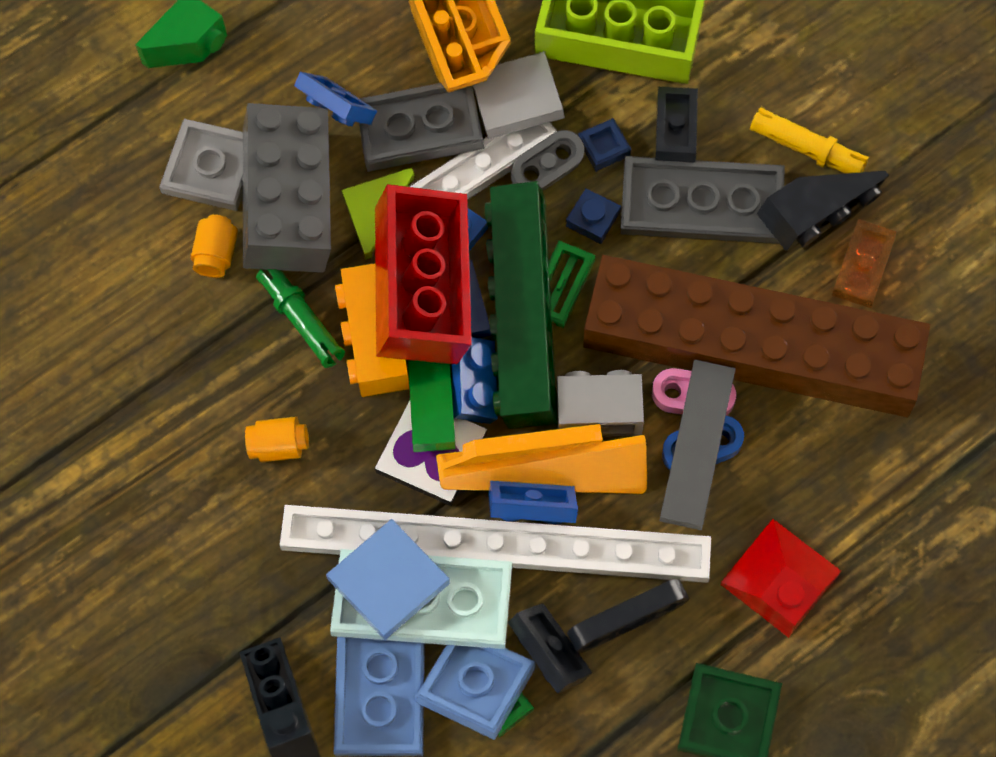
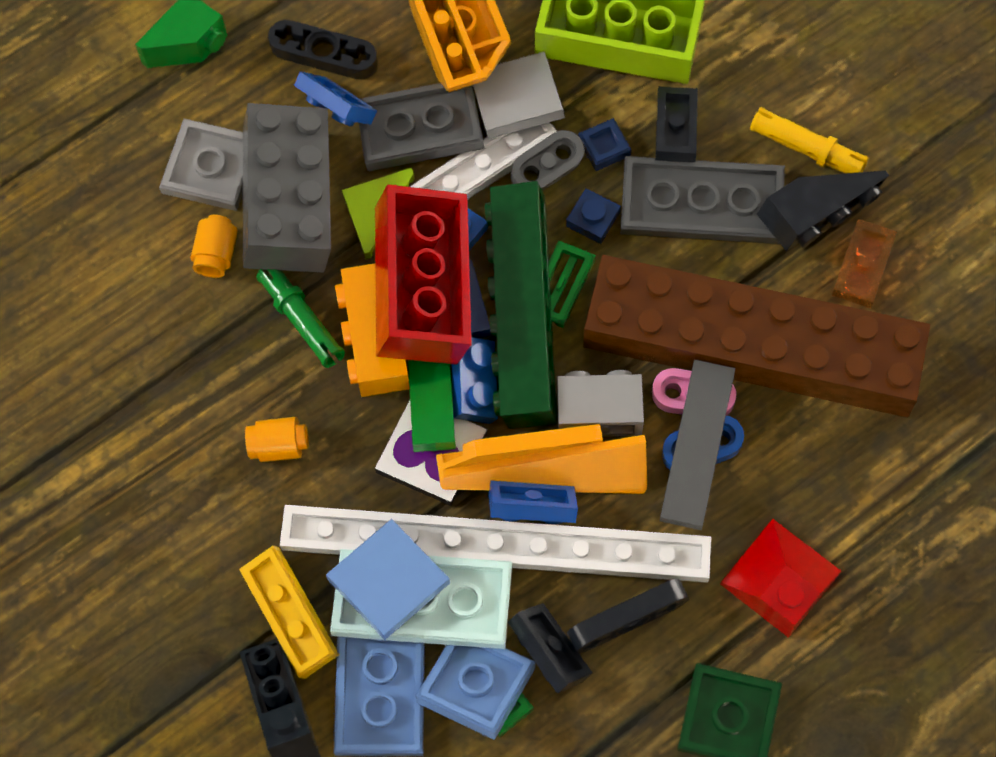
none -> yellow tile [239,545,339,679]
none -> black beam [268,20,378,80]

